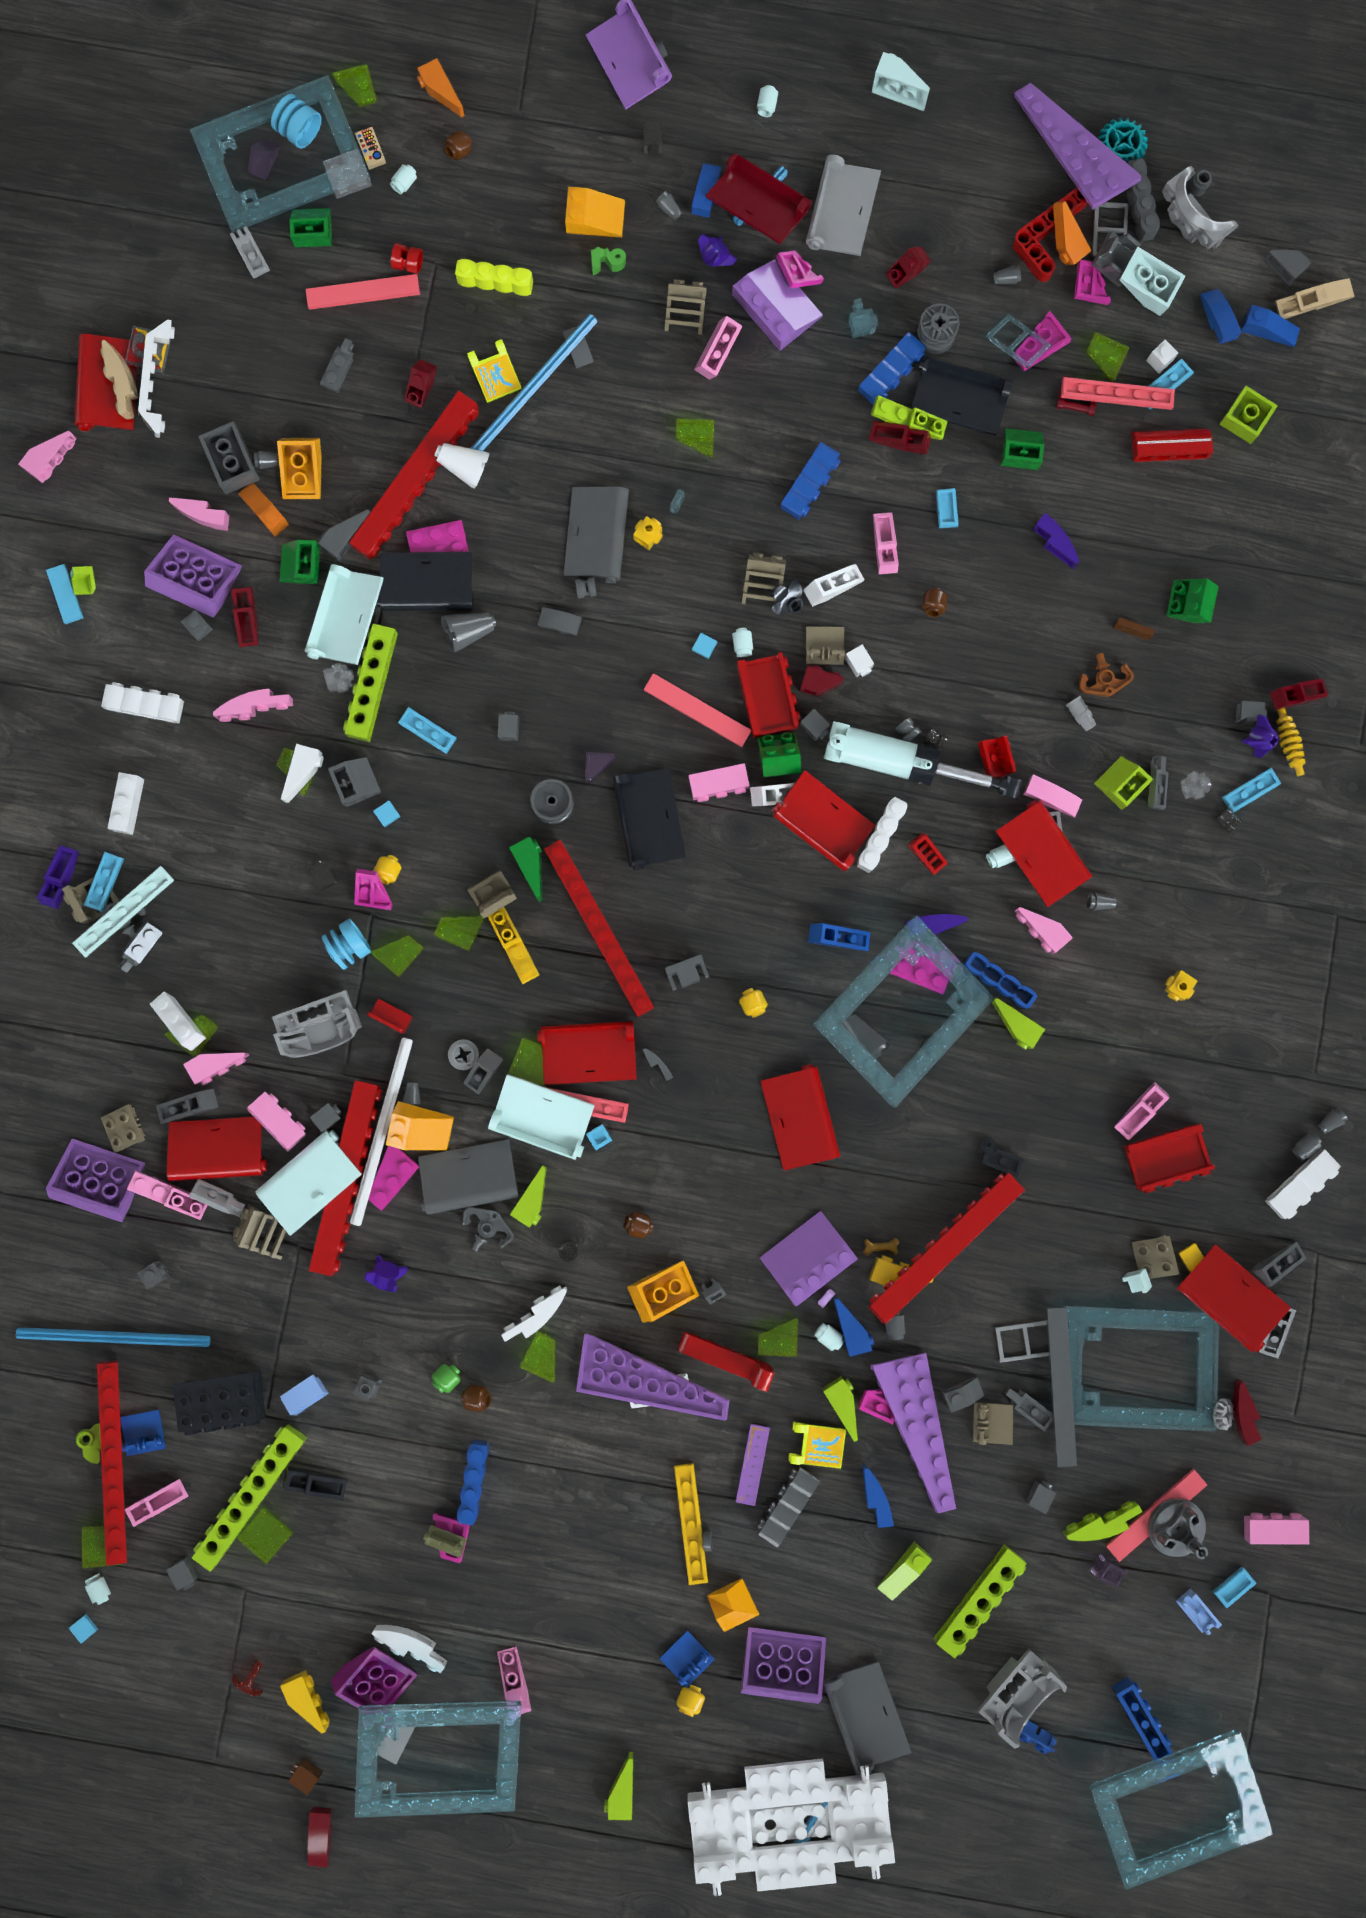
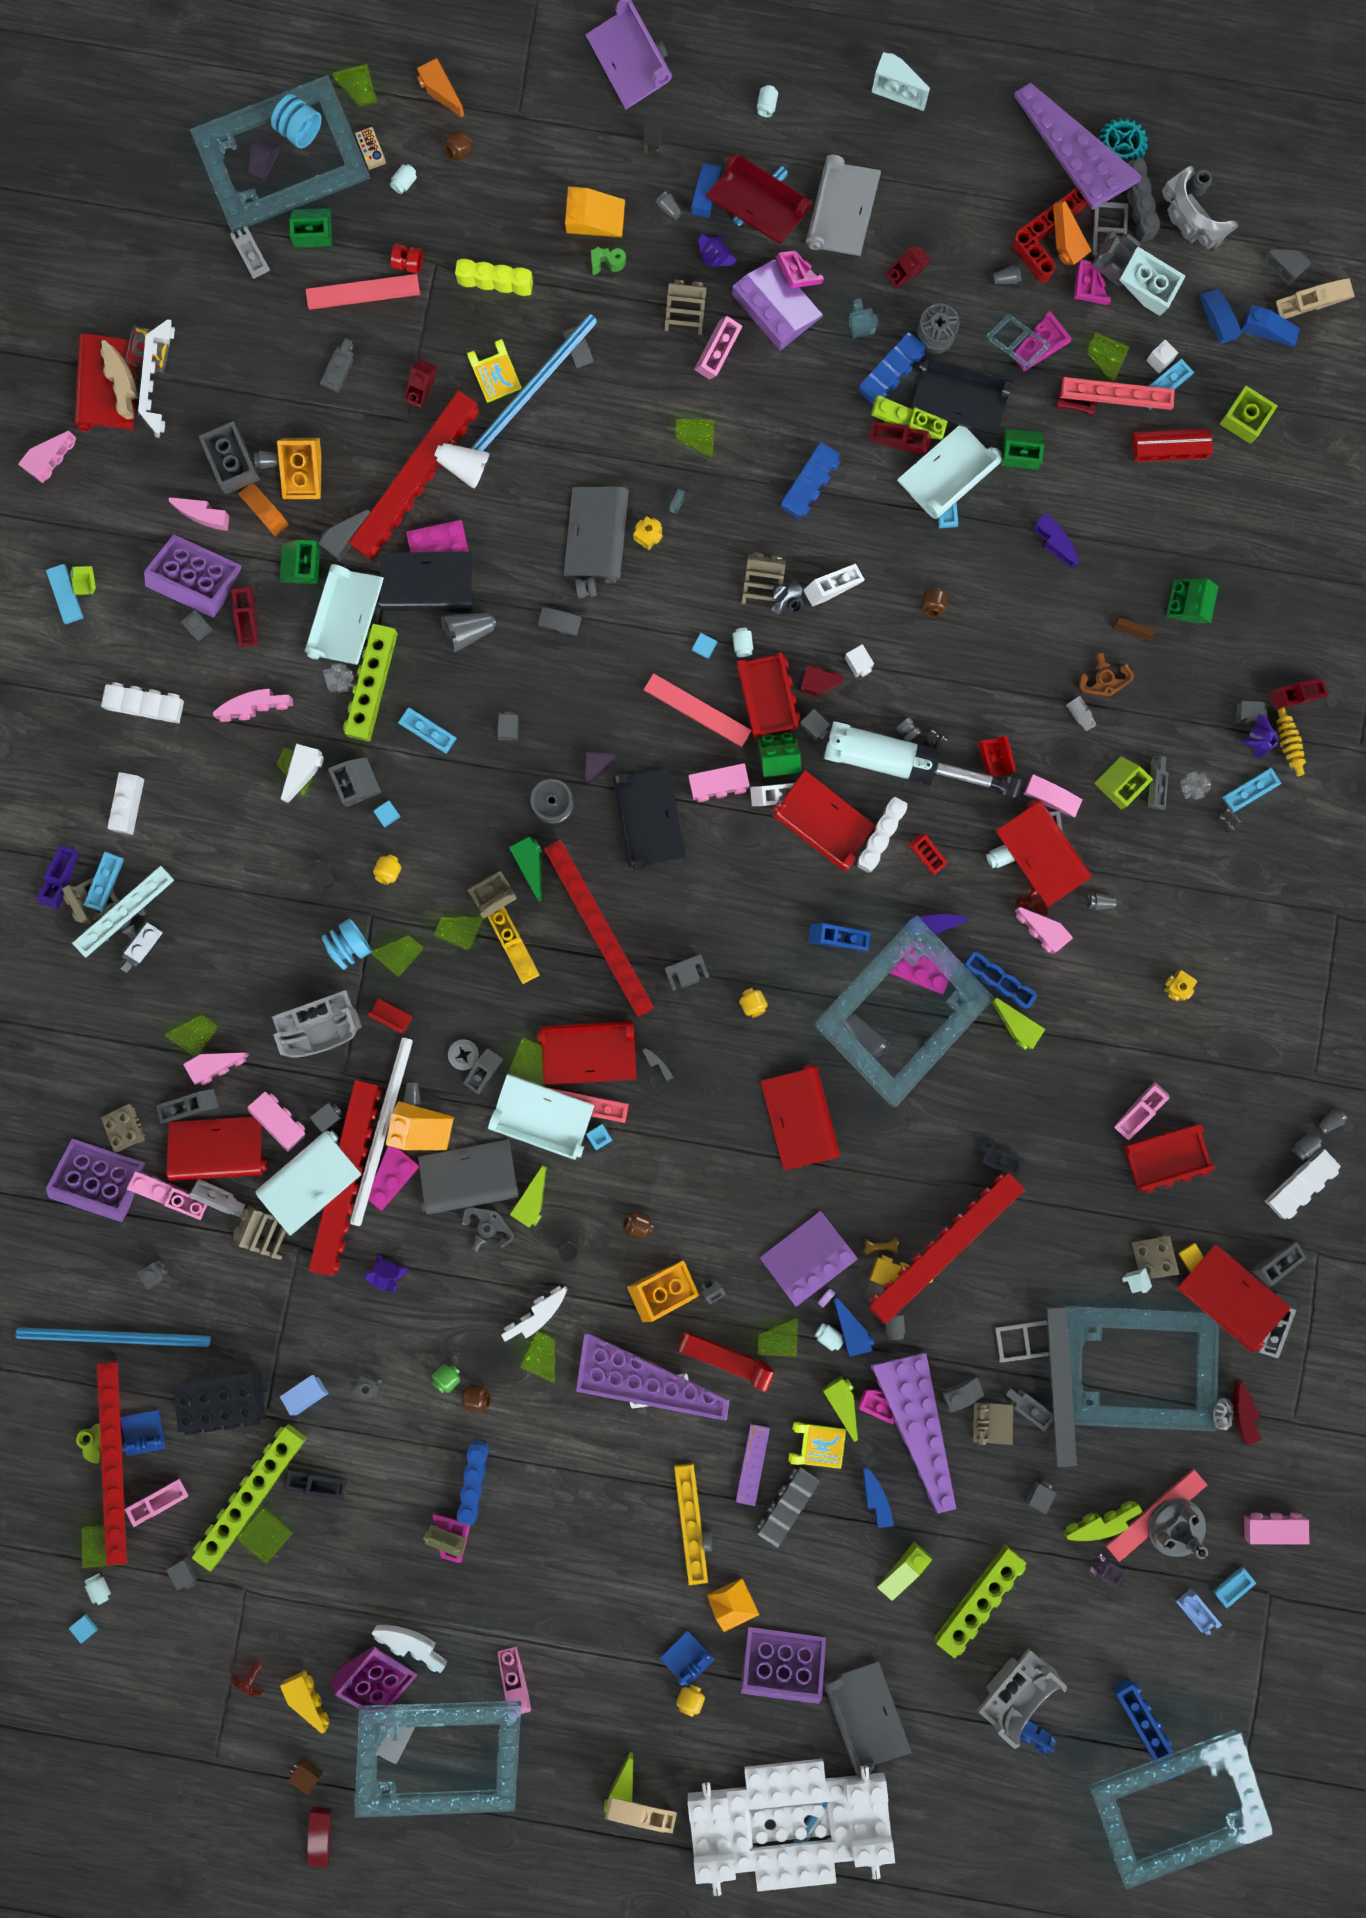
white brick [150,991,206,1051] -> none
clear plate [323,148,372,199] -> none
dark pink wing [354,869,393,910] -> none
dark tan hinge [806,627,845,665] -> none
bright pink slope [873,512,899,574] -> none
none -> tan slope [605,1797,677,1834]
none -> light aqua door [897,426,1002,519]
none -> clear red plant [1015,886,1048,916]

